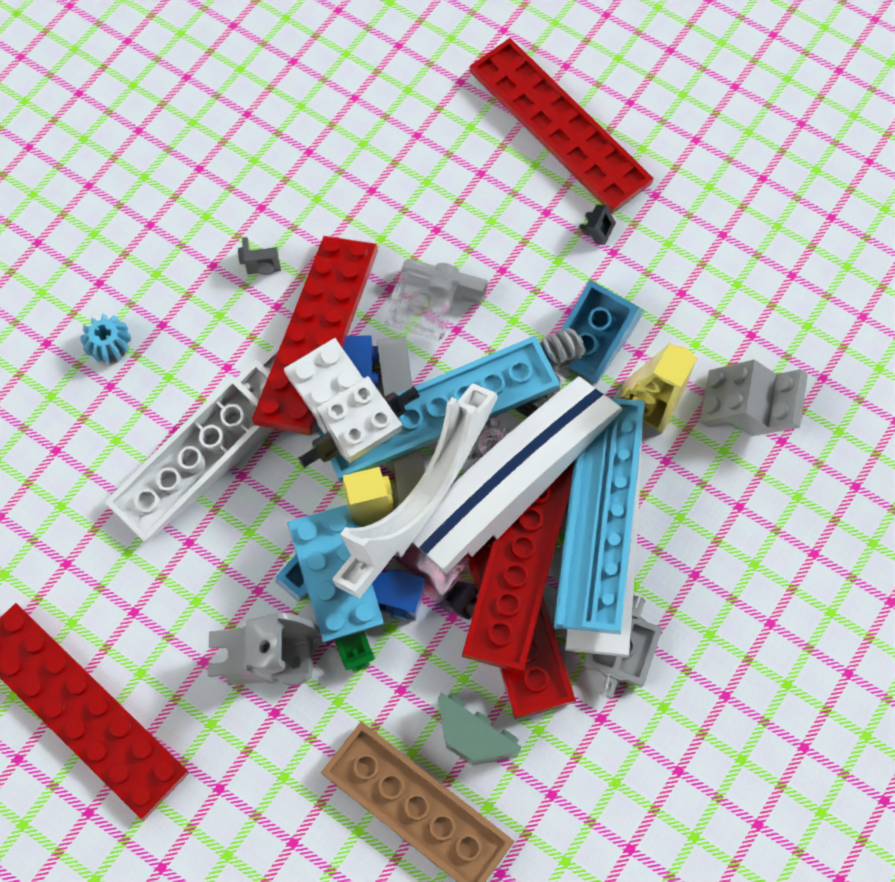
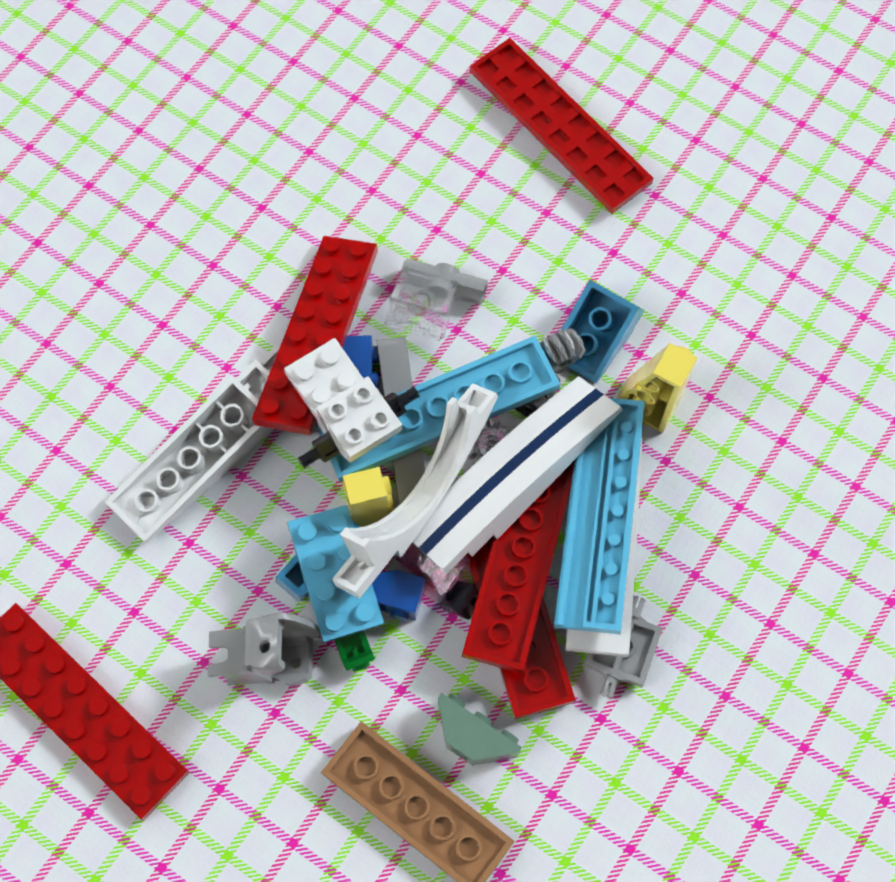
medium azure gear [80,314,131,364] -> none
dark grey bracket [238,237,281,275] -> none
black tile [579,205,616,245] -> none
light grey bracket [700,359,808,436] -> none

